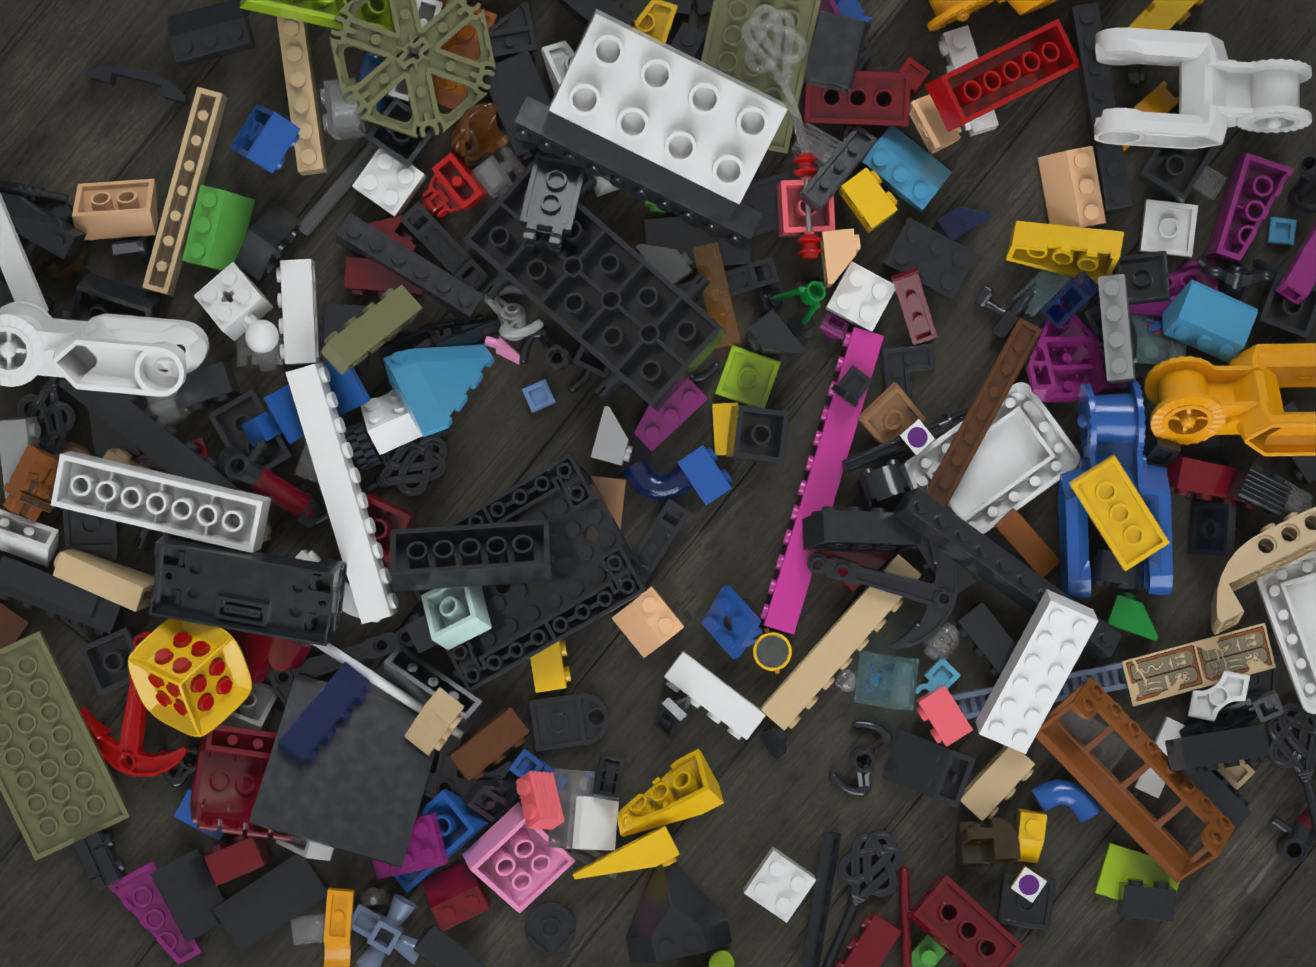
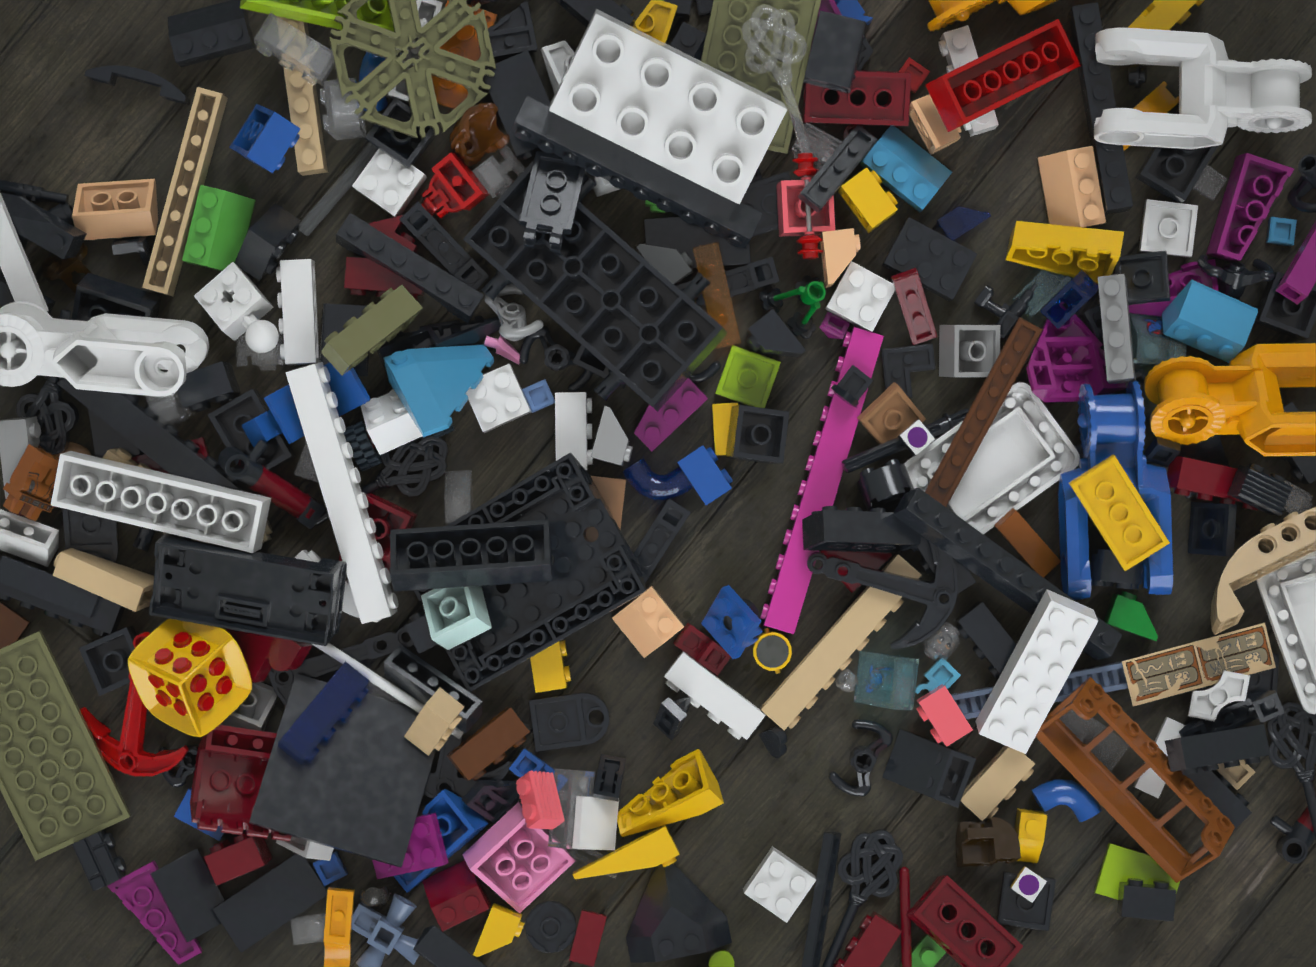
none -> clear brick [254,12,335,85]
none -> blue tile [313,851,348,886]
none -> clear slope [444,470,473,523]
none -> white brick [466,364,531,433]
none -> yellow slope [473,903,525,957]
none -> white brick [555,392,593,470]
none -> dark red tile [569,909,607,967]
none -> dark red slope [673,623,731,676]
none -> light grey slope [939,325,1000,377]

